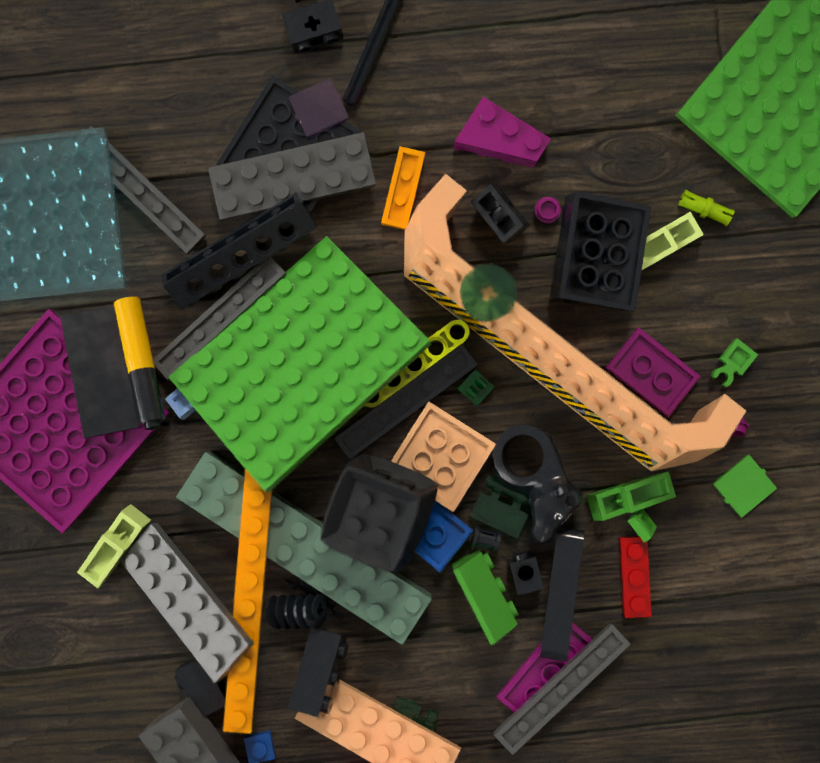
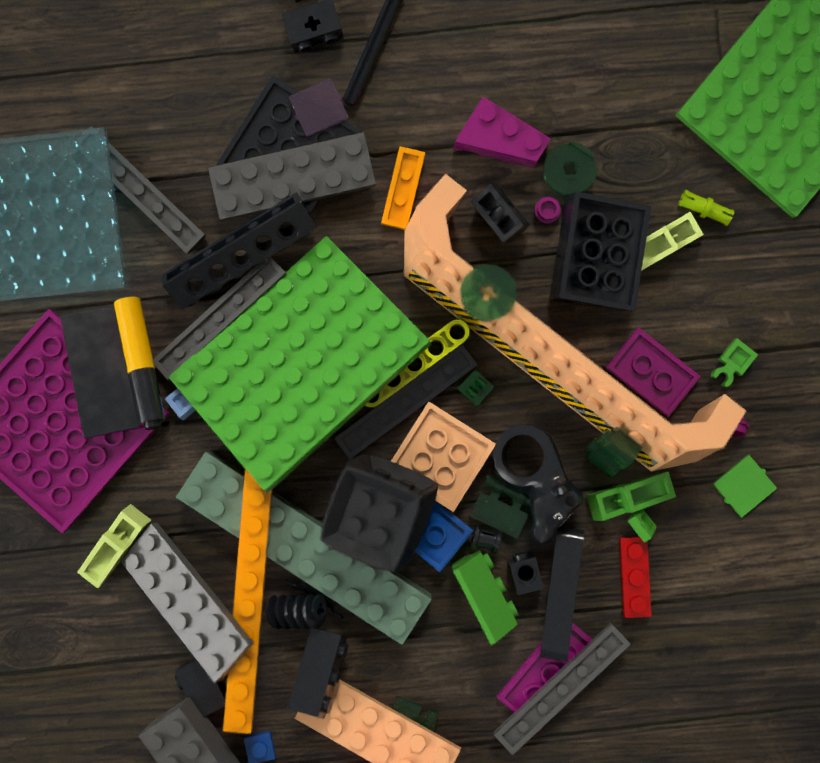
none -> clear green plate [543,142,597,196]
none -> clear green brick [585,427,643,478]

